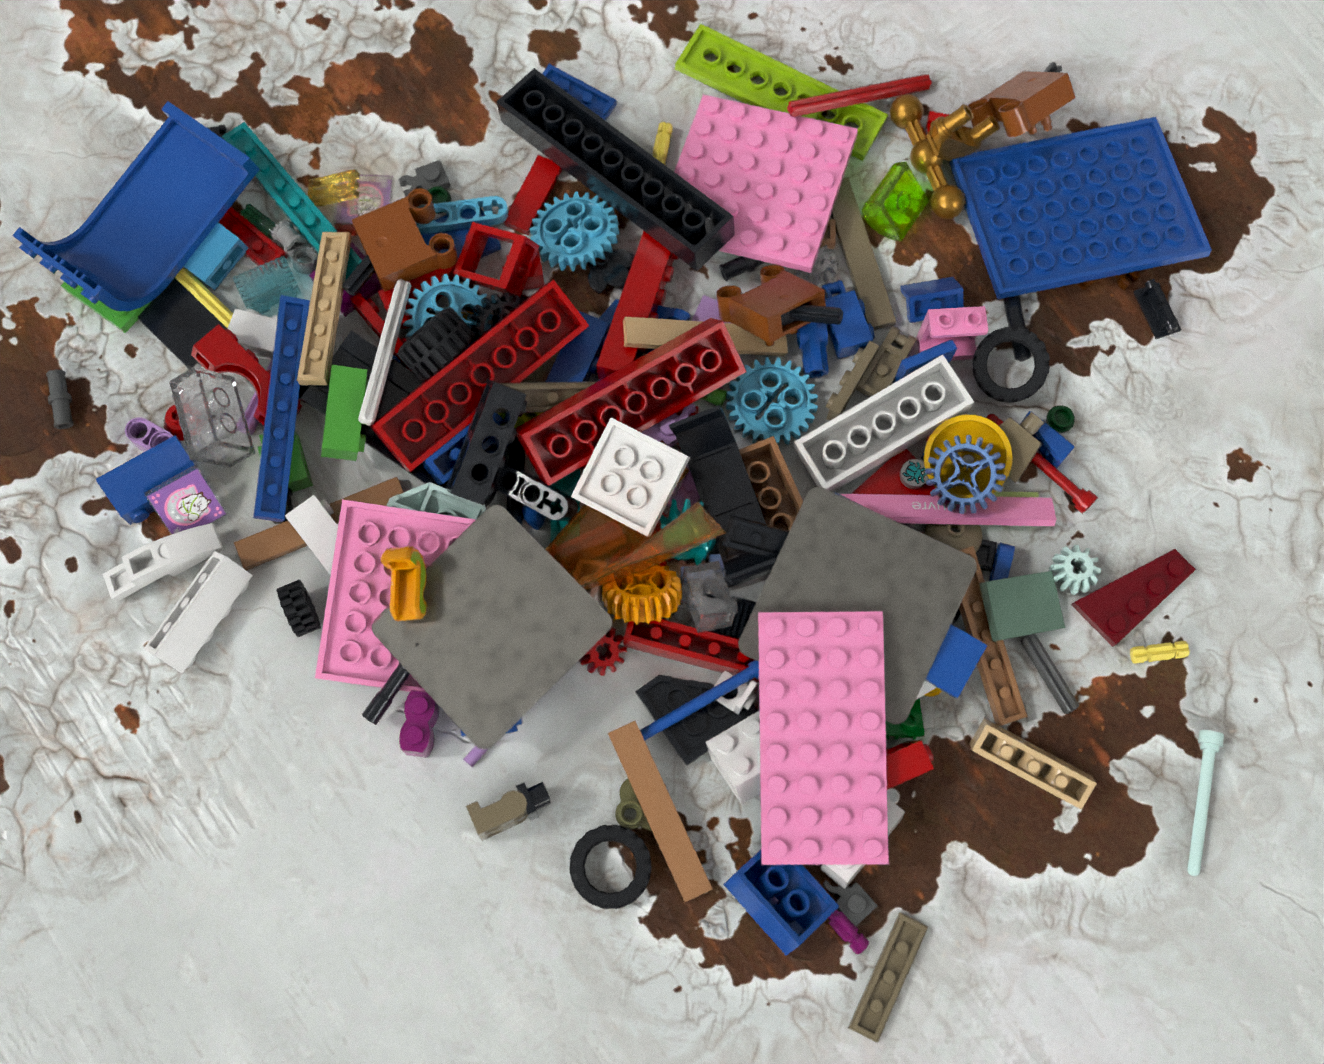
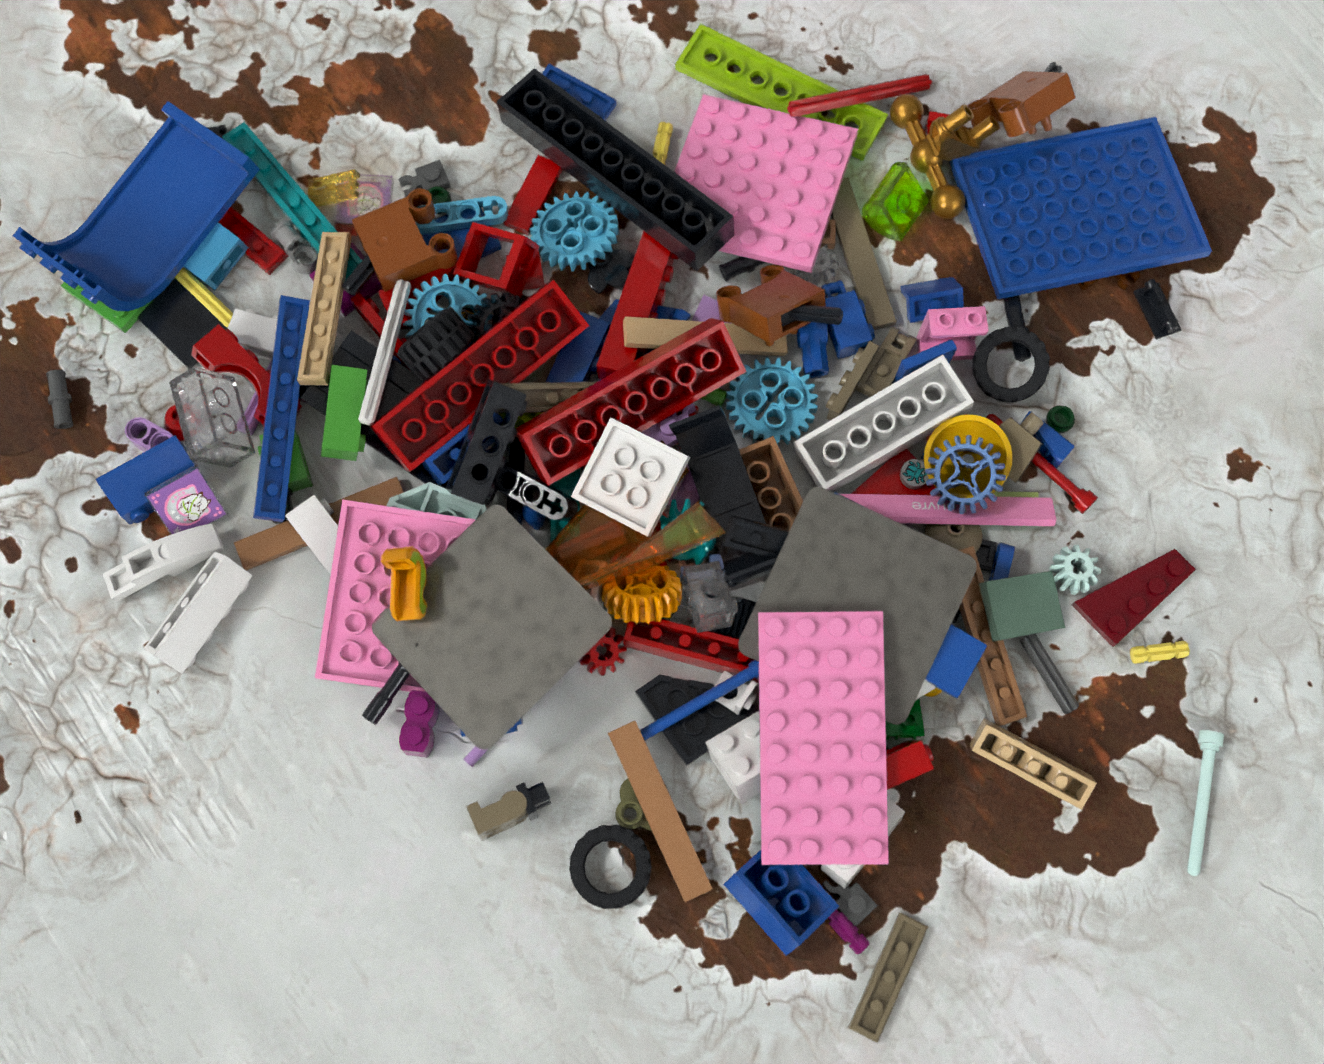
clear light blue brick [233,256,302,314] -> none
clear green piece [240,203,277,239] -> none
black tyre [276,579,321,637] -> none

